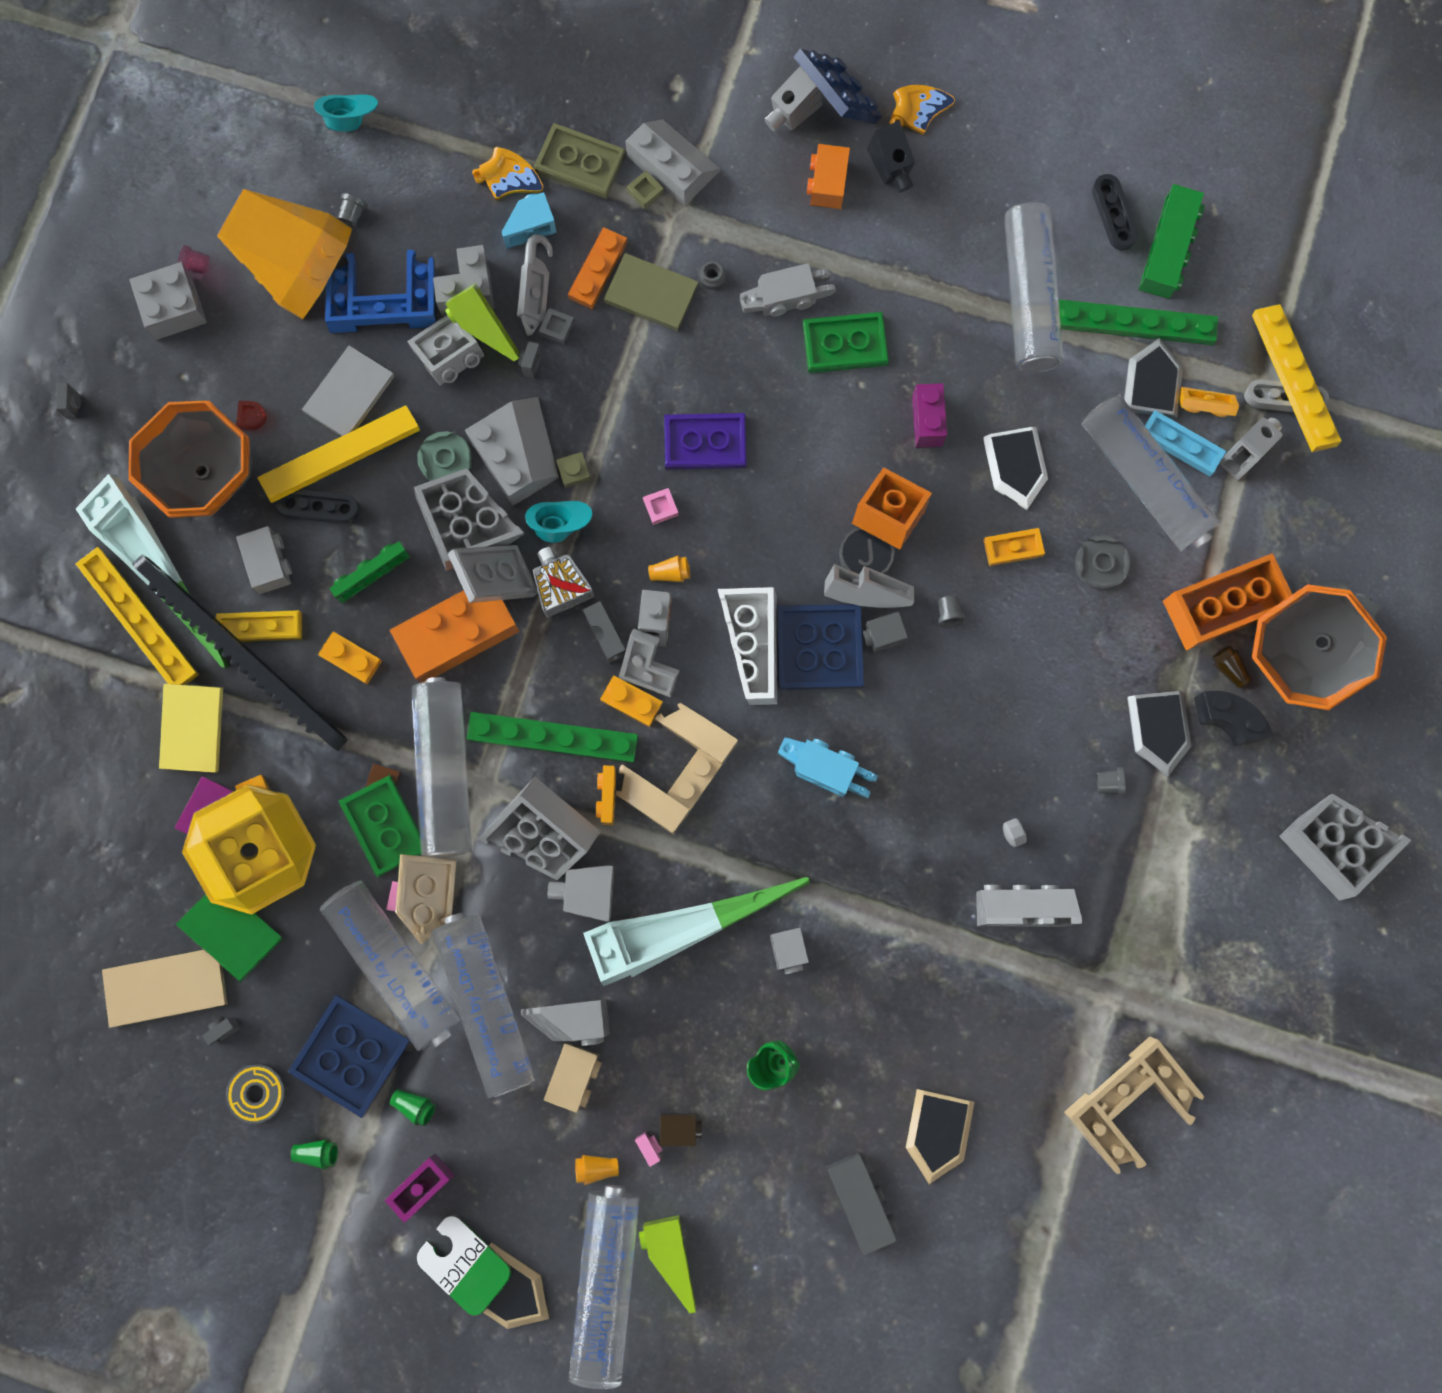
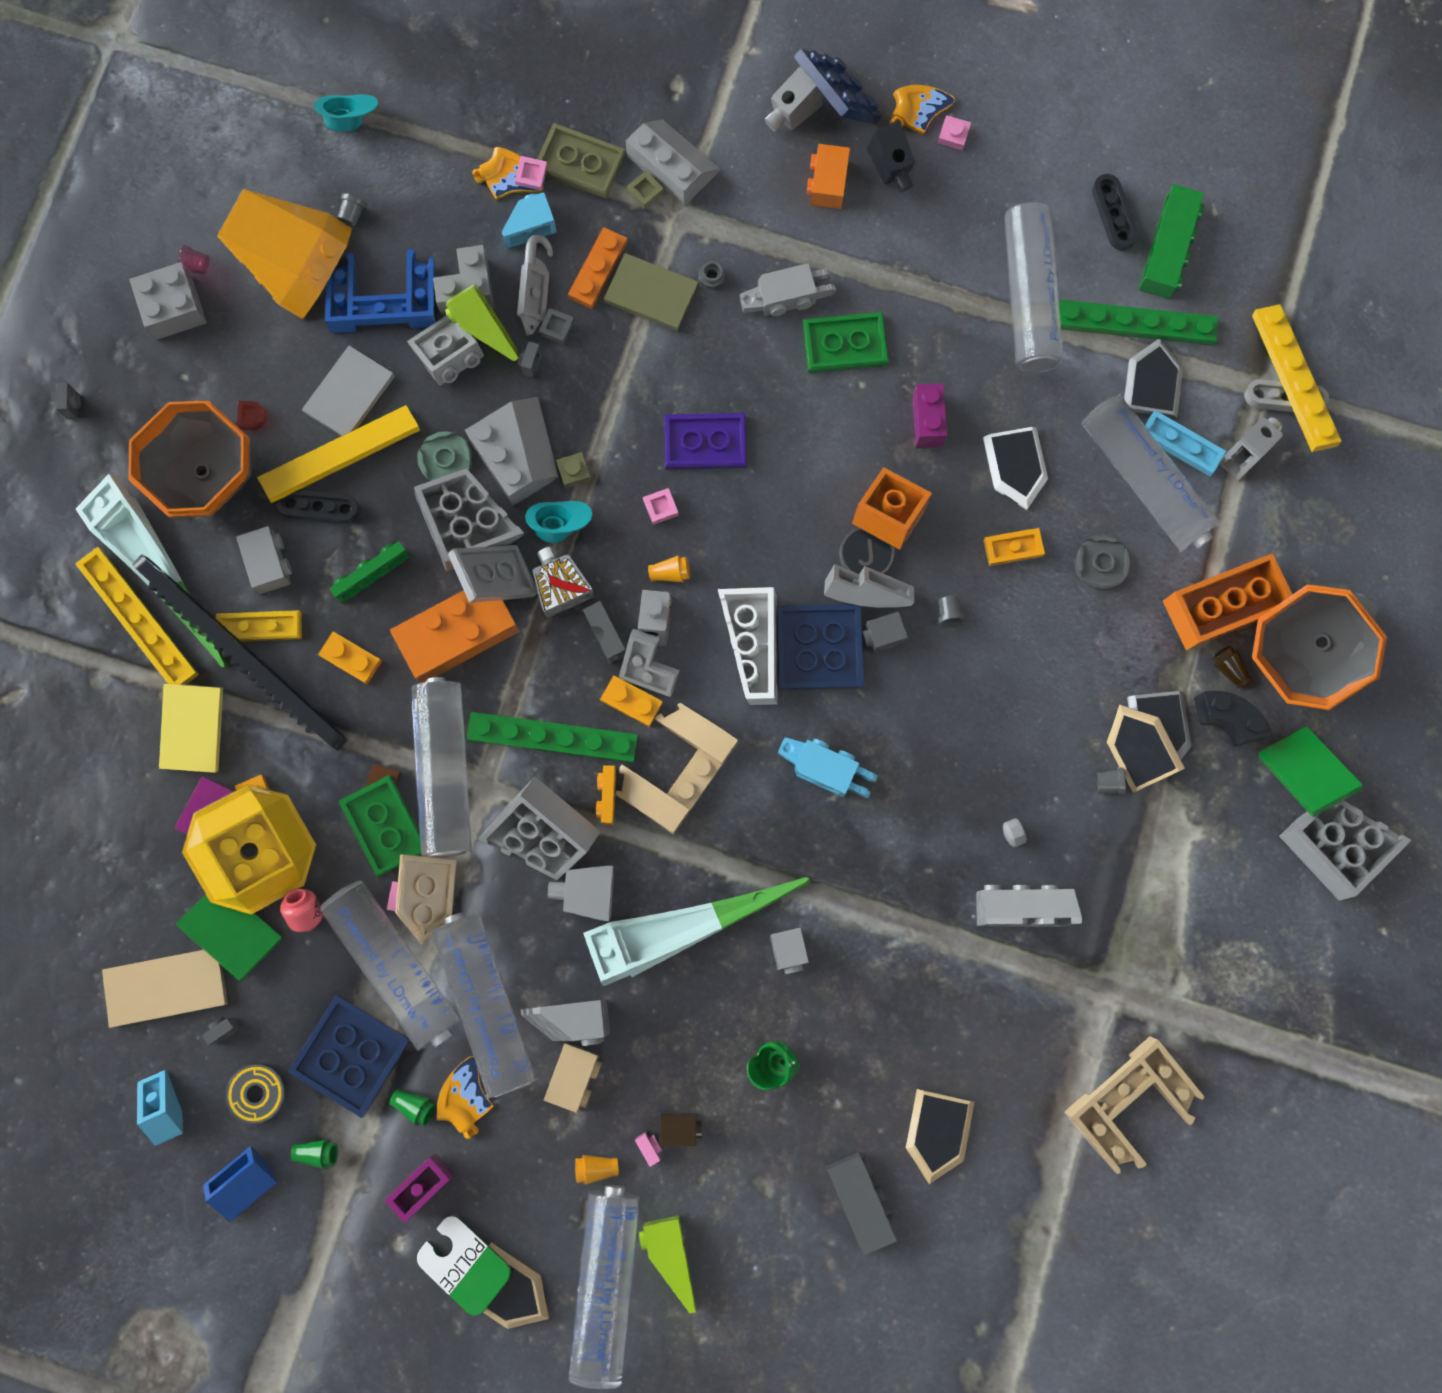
light orange plate [1179,387,1239,417] -> none
none -> medium azure slope [137,1070,183,1146]
none -> blue brick [203,1146,277,1222]
none -> coral head [280,889,324,932]
none -> arm [437,1056,493,1140]
none -> bright pink plate [515,156,547,191]
none -> bright pink plate [938,115,971,151]
none -> black tile [1107,705,1185,793]
none -> green tile [1259,726,1362,817]

